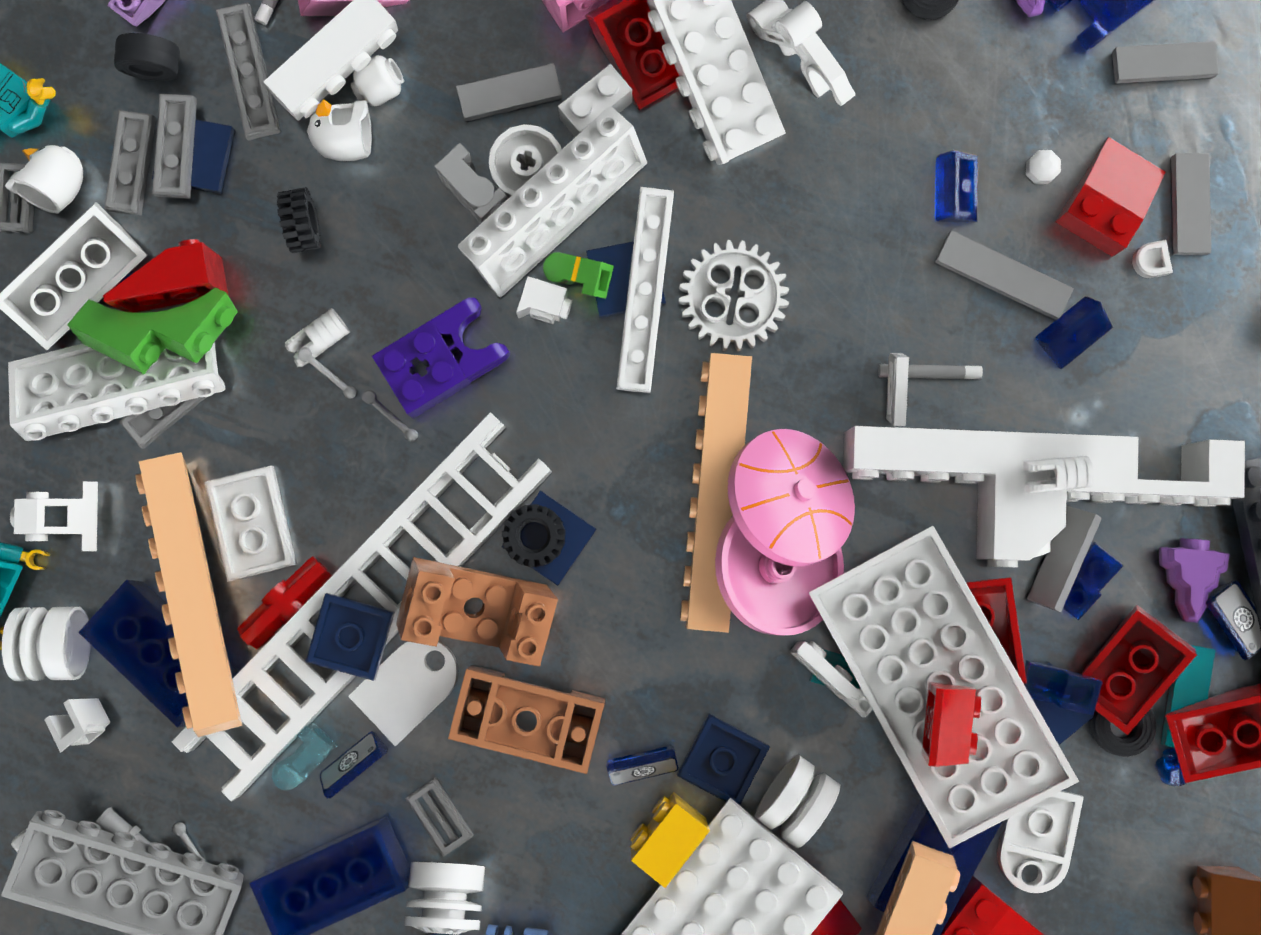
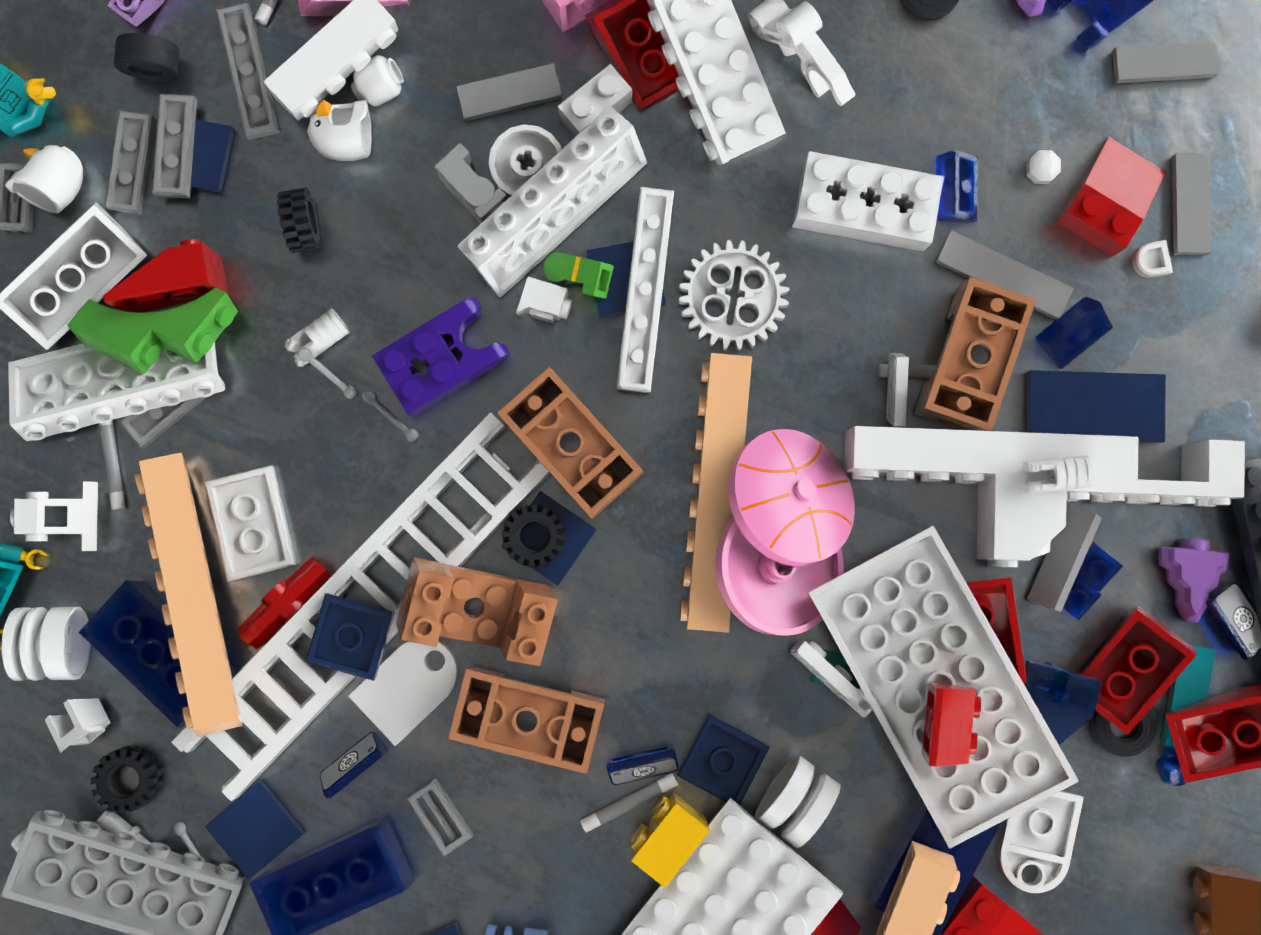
clear light blue leg [272,722,338,790] -> none
white wheel [404,862,485,935] -> none
none -> black tyre [90,746,163,813]
none -> light grey bar [99,420,126,511]
none -> dark blue tile [204,779,305,880]
none -> nougat plate [497,366,643,520]
none -> light grey bar [580,773,678,833]
none -> white brick [792,151,944,252]
none -> nougat plate [914,277,1036,431]
none -> dark blue tile [1026,370,1166,443]

